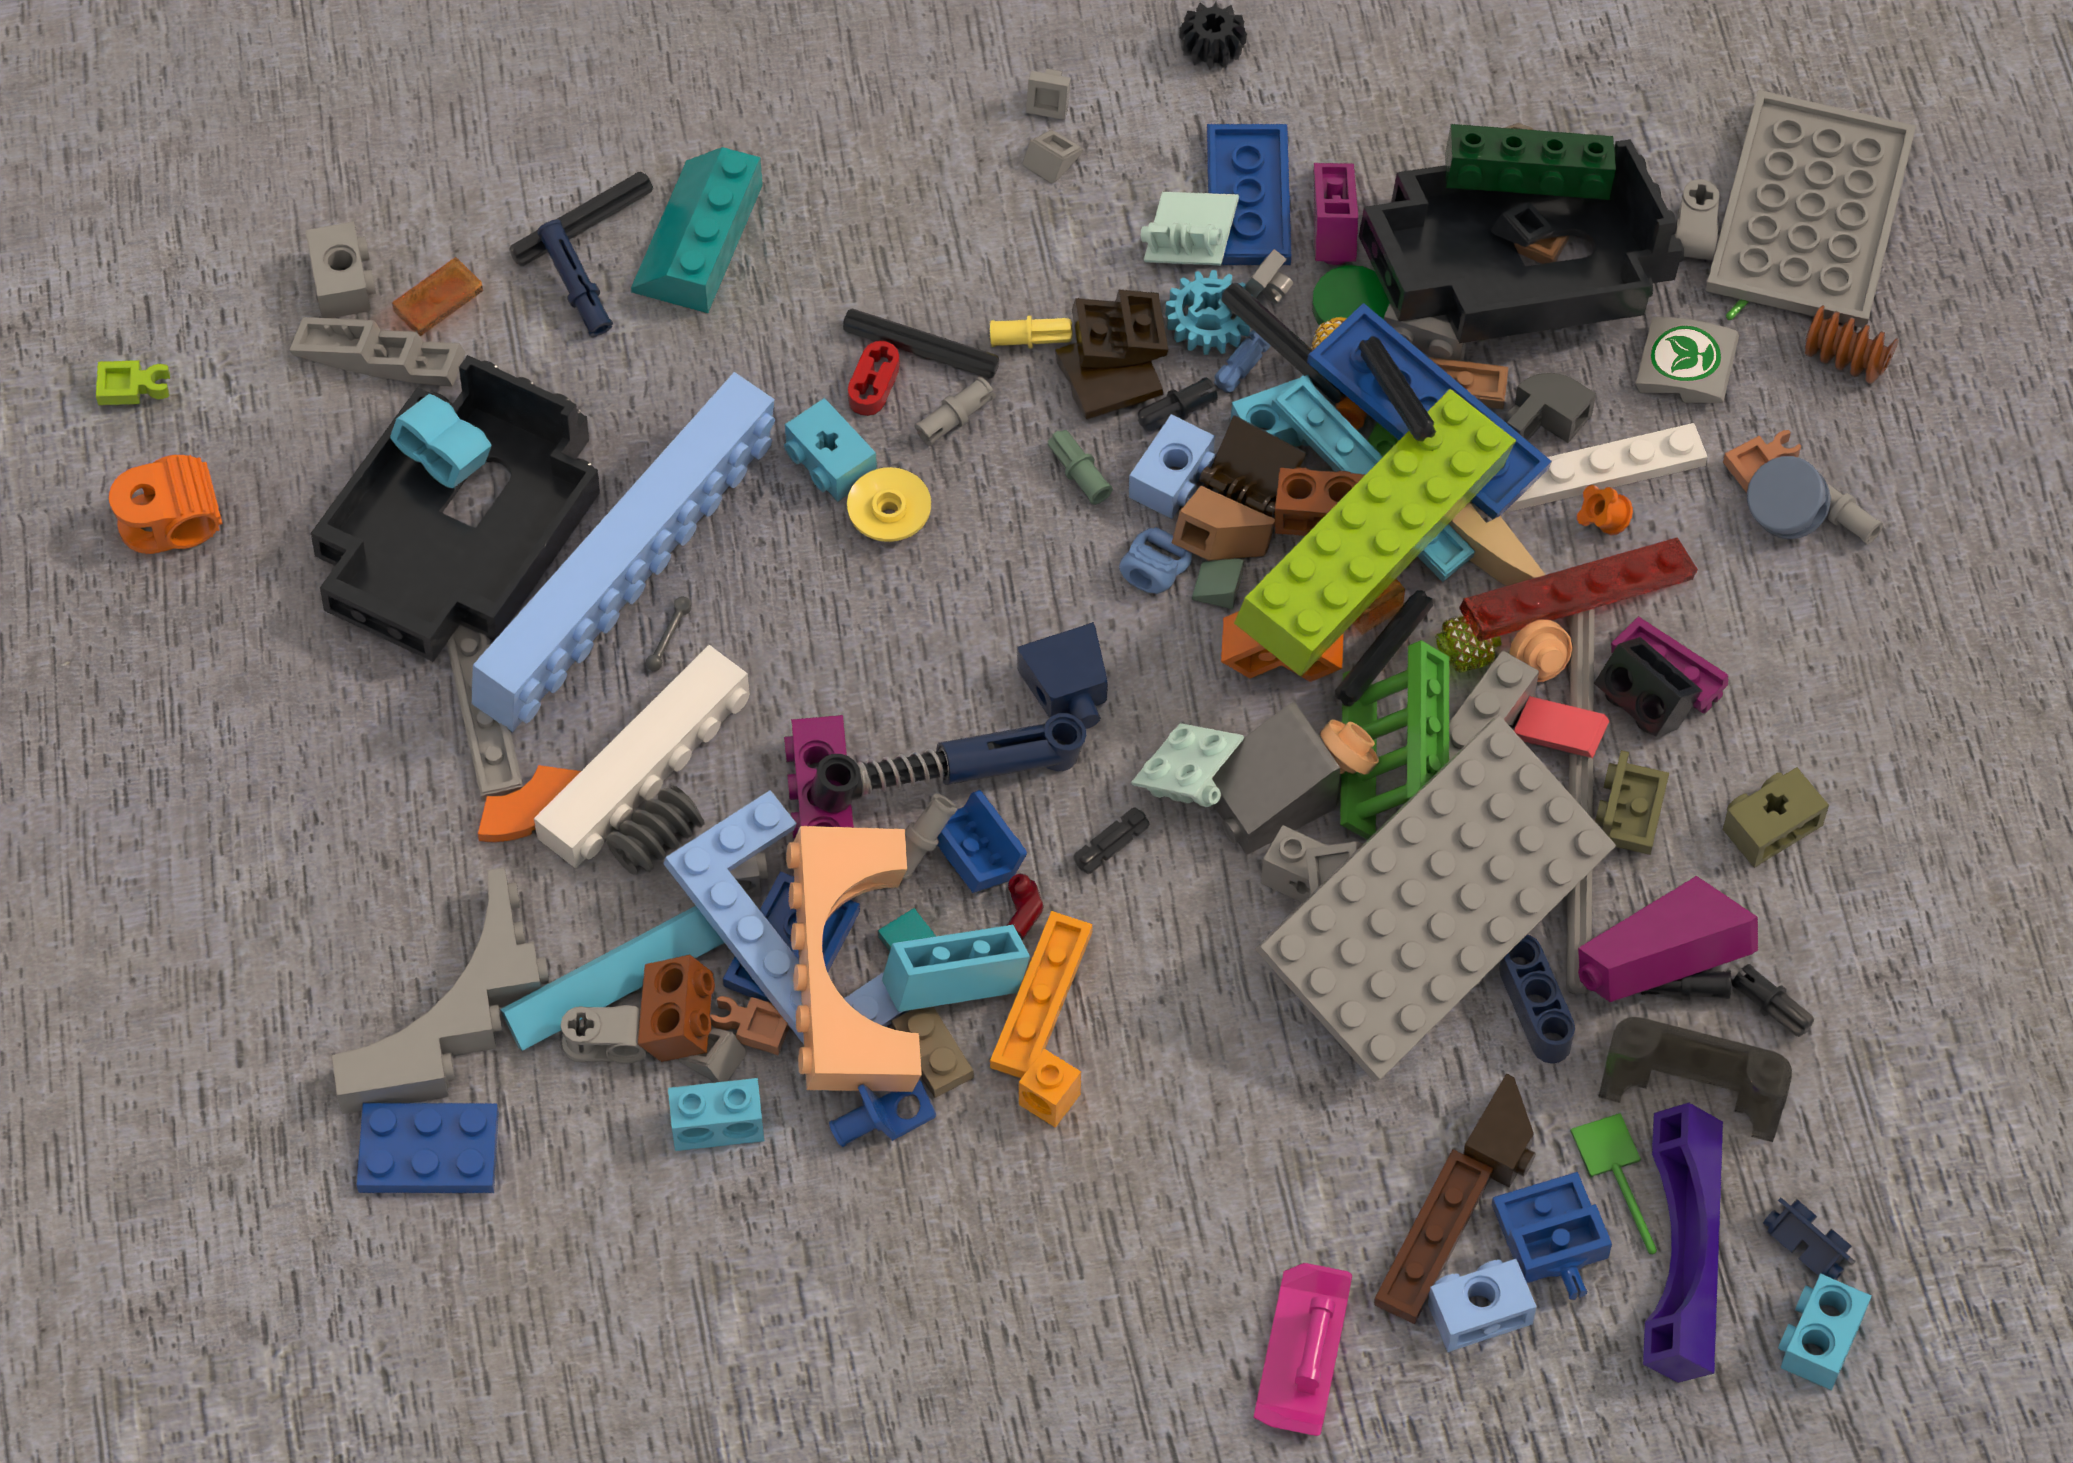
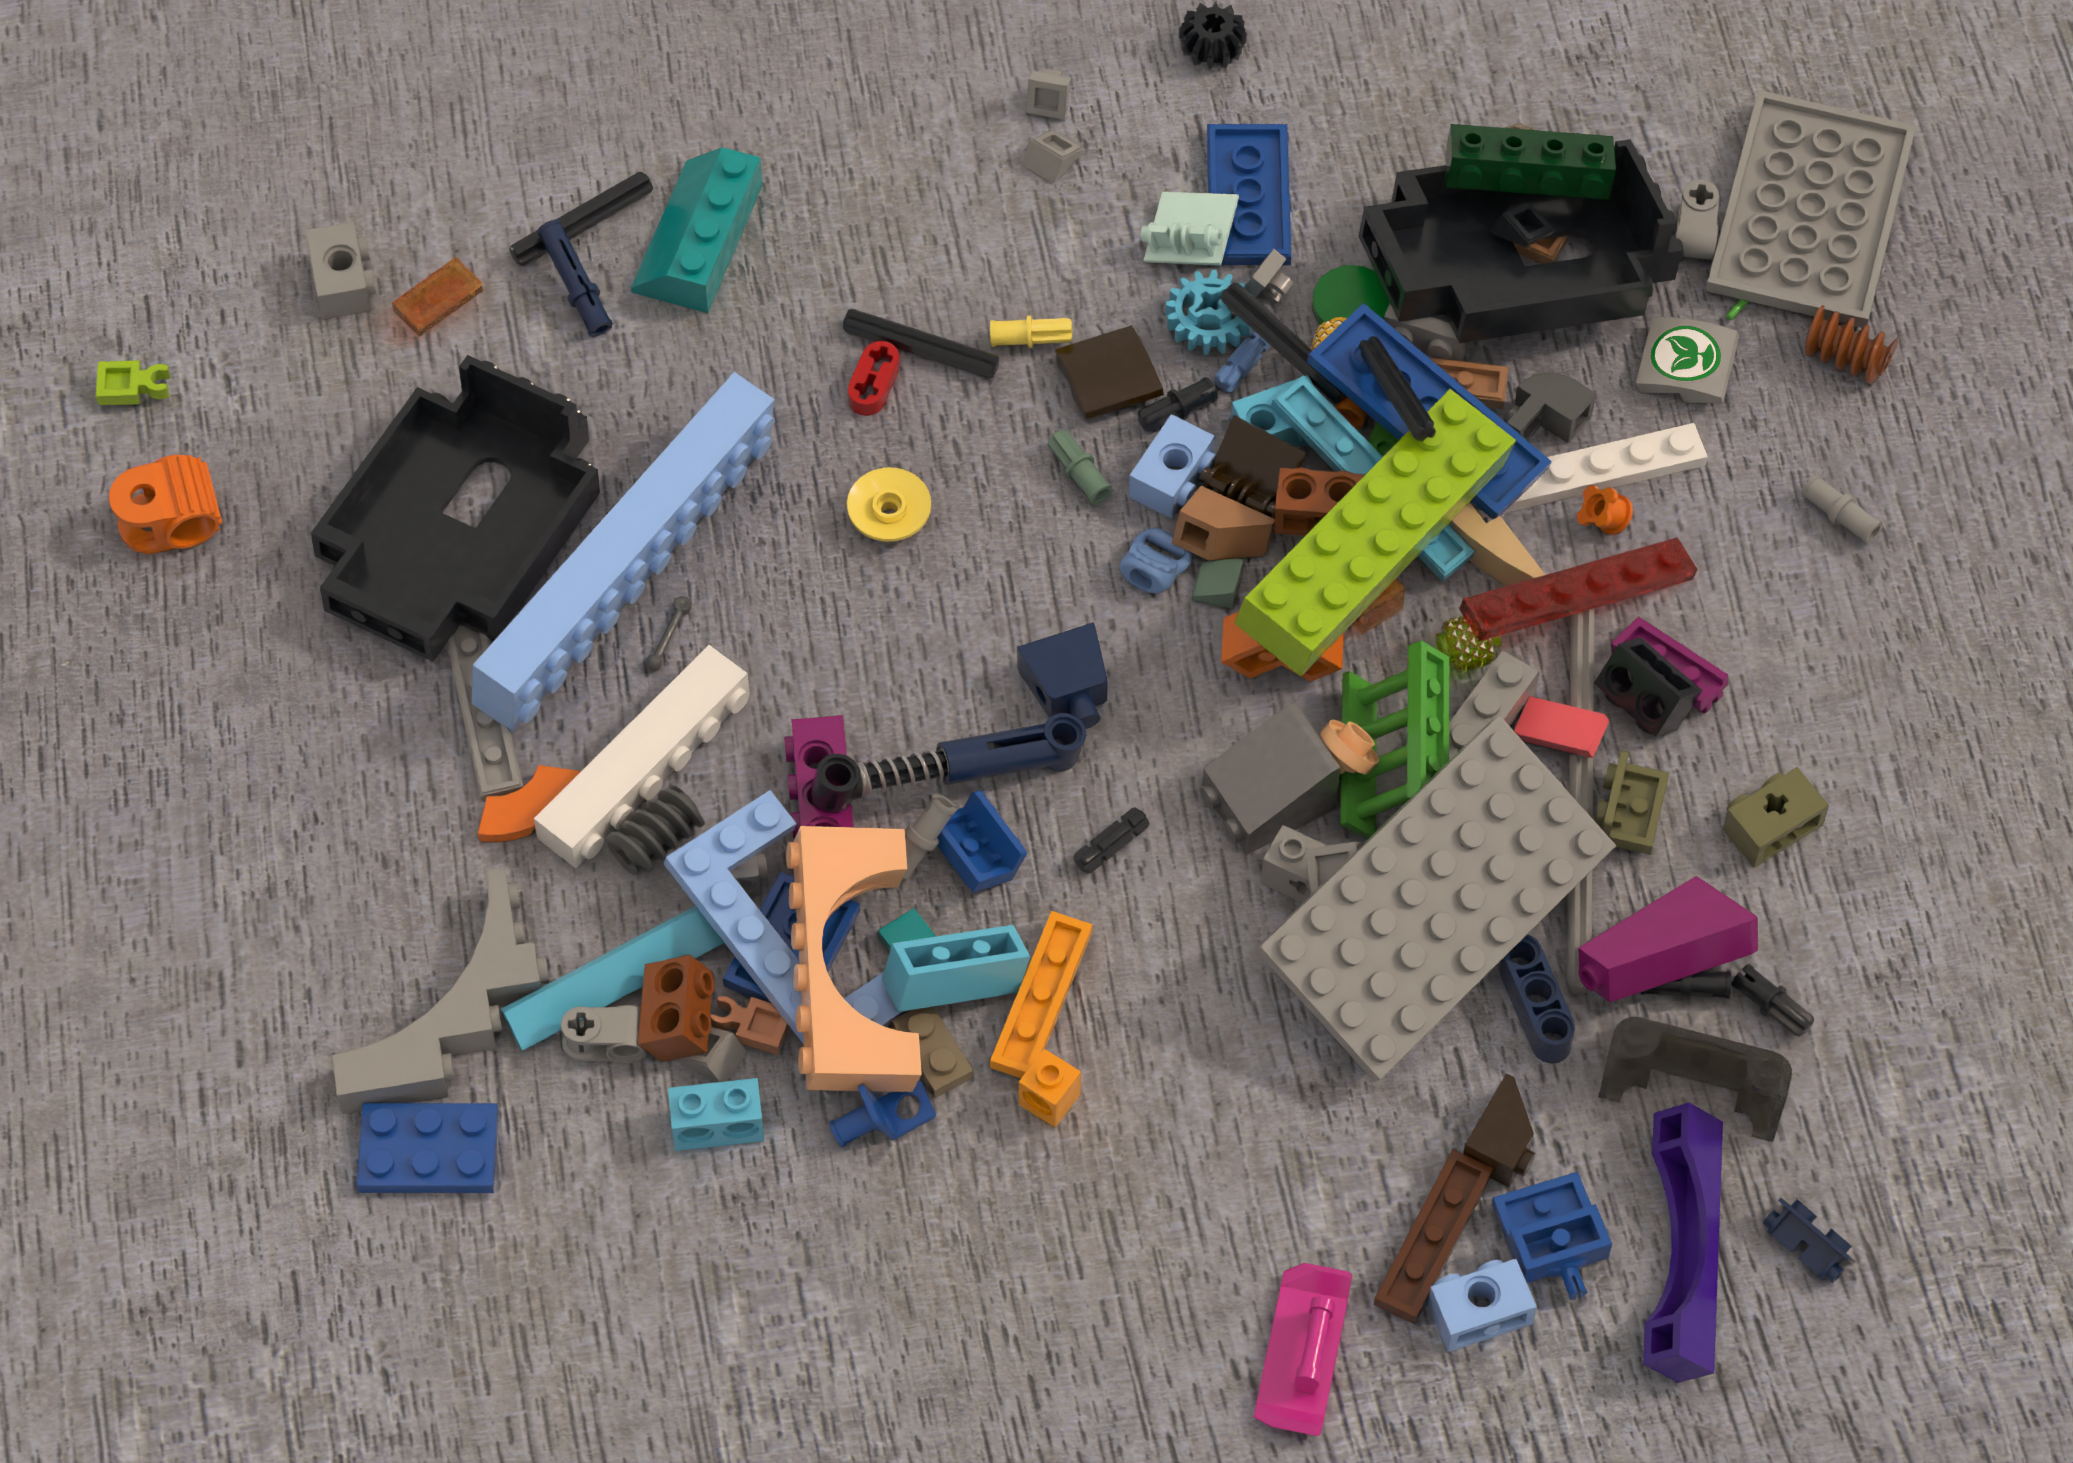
light grey slope [289,317,466,386] -> none
medium azure brick [390,394,492,488] -> none
medium azure brick [784,398,877,502] -> none
light grey pin [914,377,996,446] -> none
dark red arm [1006,873,1044,940] -> none
dark brown slope [1072,289,1169,368] -> none
light aqua hinge [1131,723,1244,807] -> none
magenta slope [1313,163,1358,265] -> none
black axle [1335,590,1433,707] -> none
light nougat plate [1509,620,1573,682] -> none
bright green piece [1570,1113,1657,1255] -> none
nougat plate [1723,430,1801,493] -> none
sand blue head [1747,456,1831,539] -> none
medium azure brick [1778,1273,1872,1390] -> none

